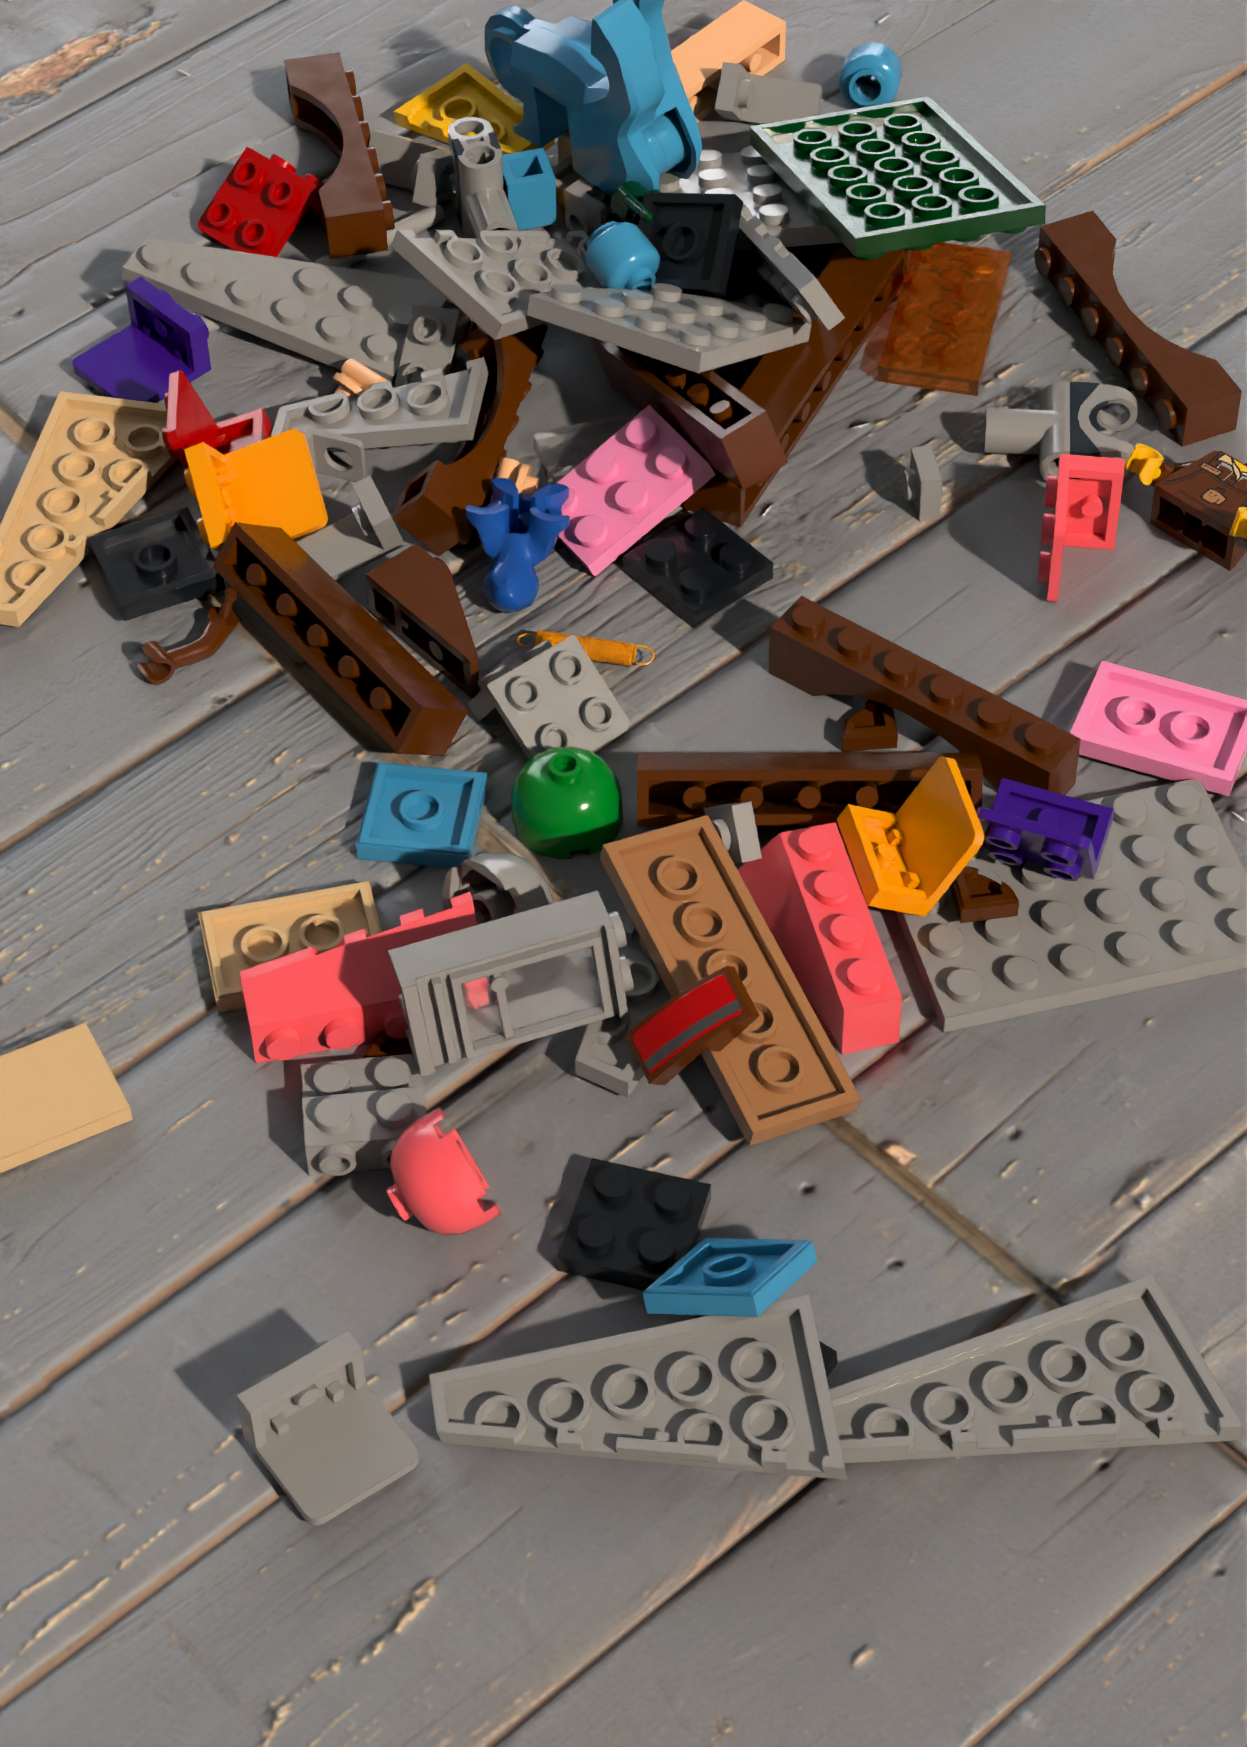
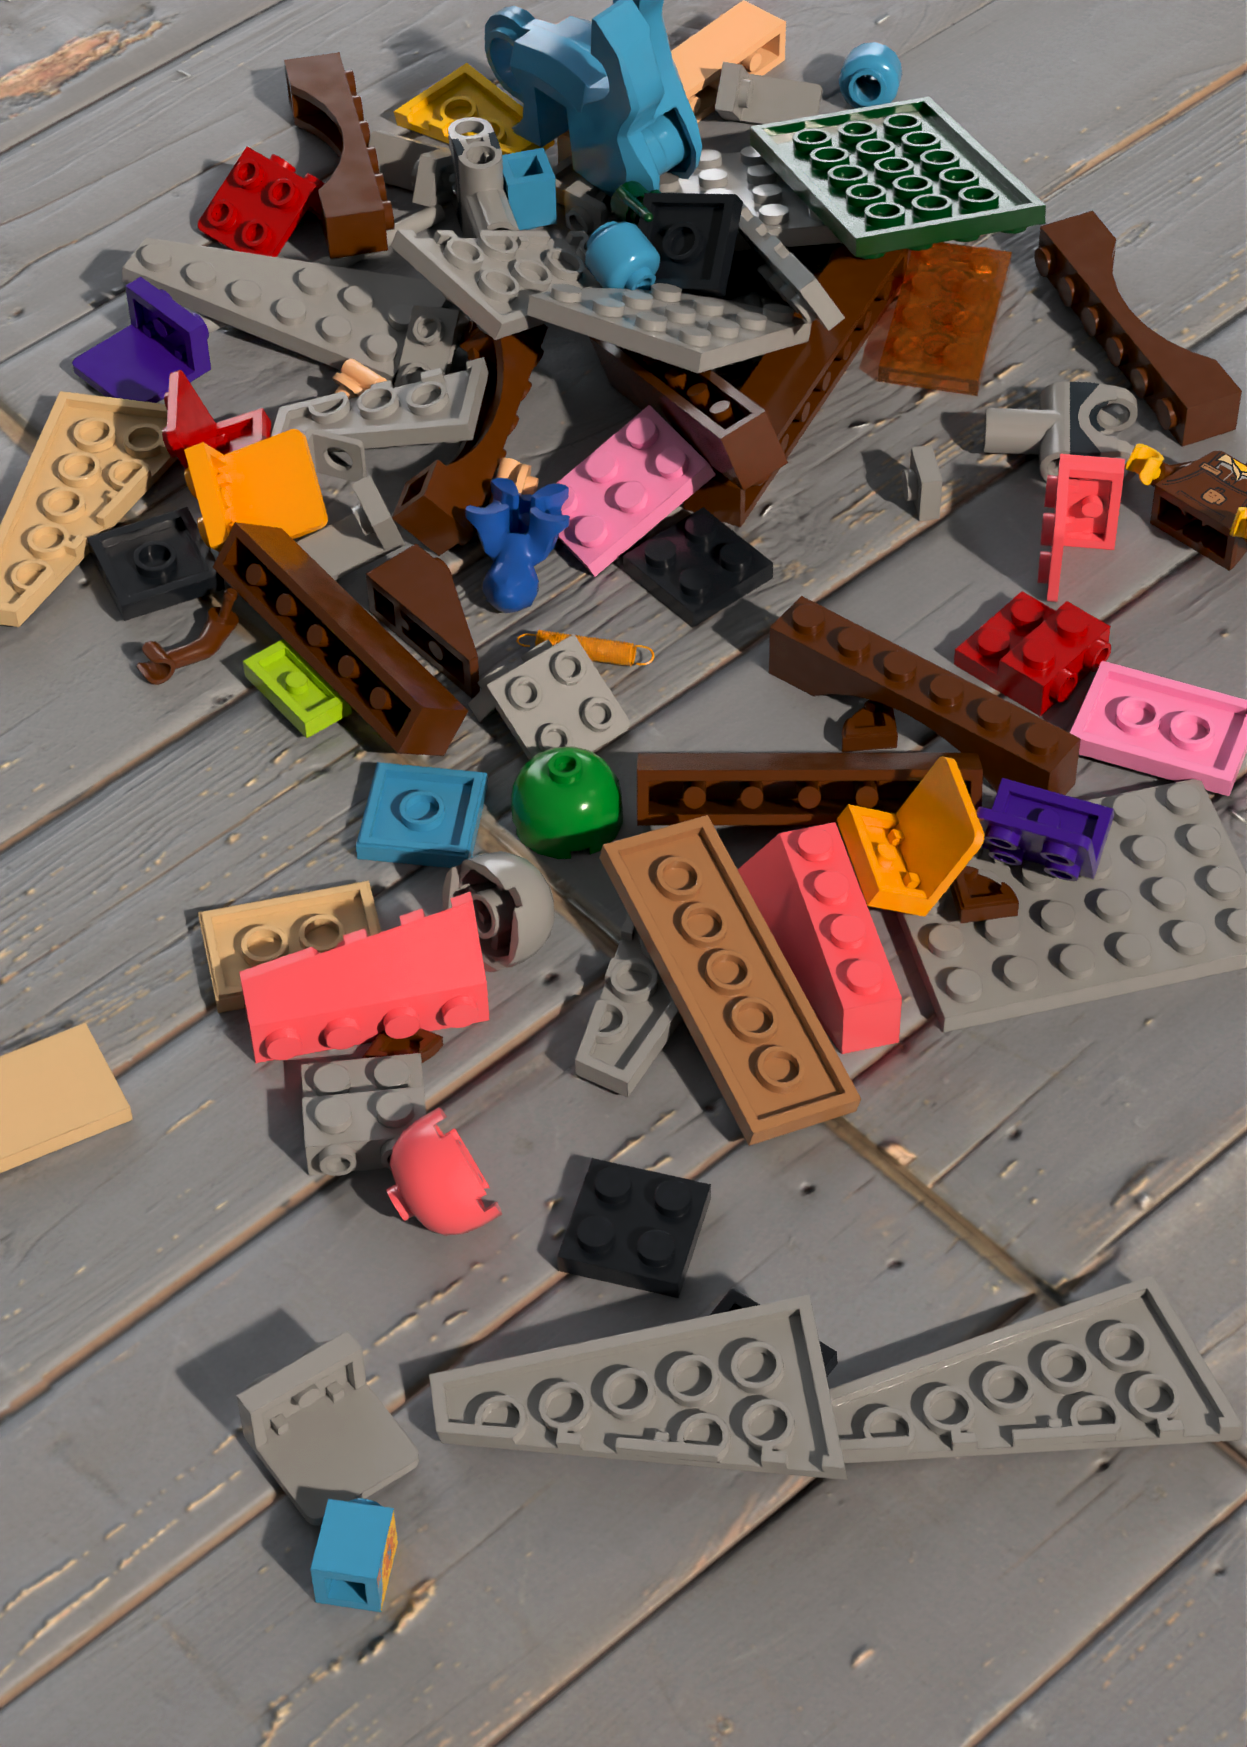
light grey door [388,890,634,1077] -> none
clear tile [533,412,634,482] -> none
slope [625,966,760,1085] -> none
dark azure tile [642,1238,817,1317] -> none
light grey plate [704,801,762,864] -> none
none -> lime plate [243,639,352,738]
none -> dark azure brick [310,1498,398,1612]
none -> red plate [954,591,1111,717]

